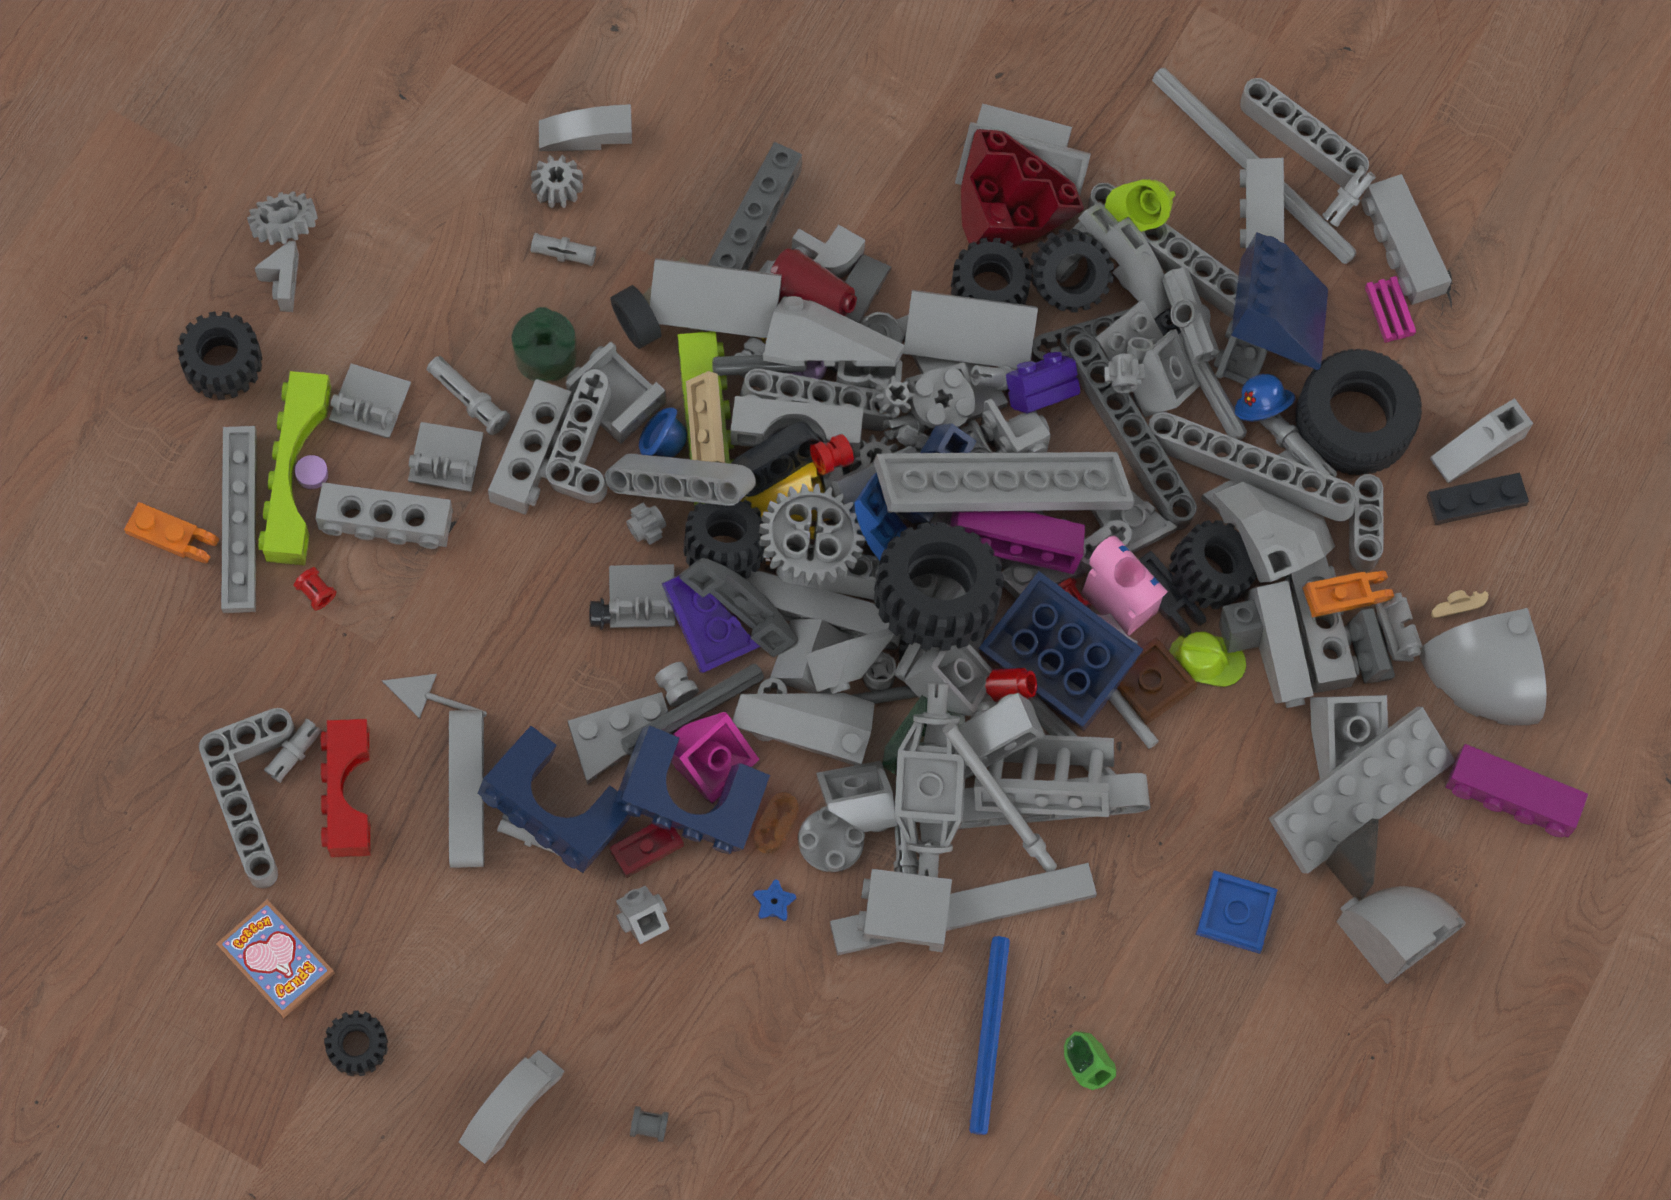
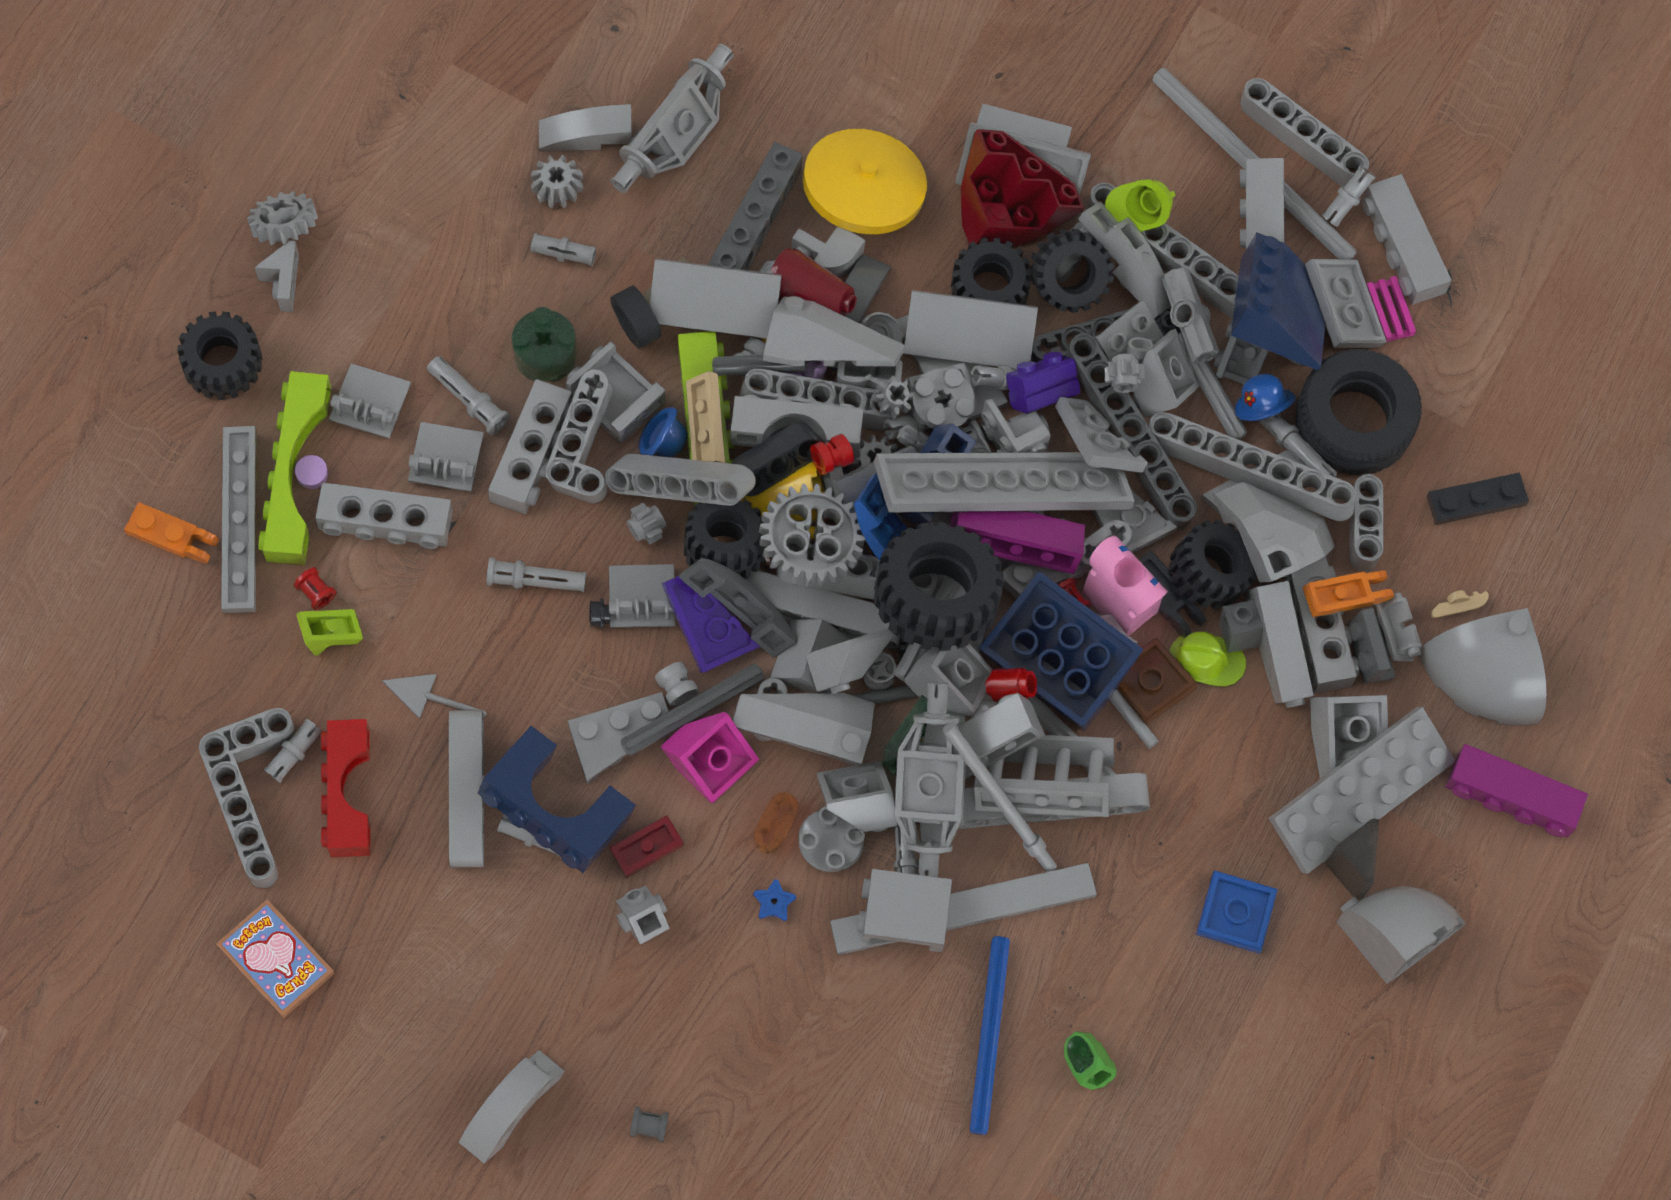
black tyre [324,1011,388,1076] -> none
dark blue arch [614,725,770,855] -> none
light grey slope [1430,398,1533,483] -> none
none -> lime slope [296,609,363,656]
none -> light grey pin [486,557,586,593]
none -> light grey plate [610,44,734,193]
none -> yellow dish [802,129,927,234]
none -> light grey wing [1055,397,1148,473]
none -> light grey tile [1305,259,1387,348]

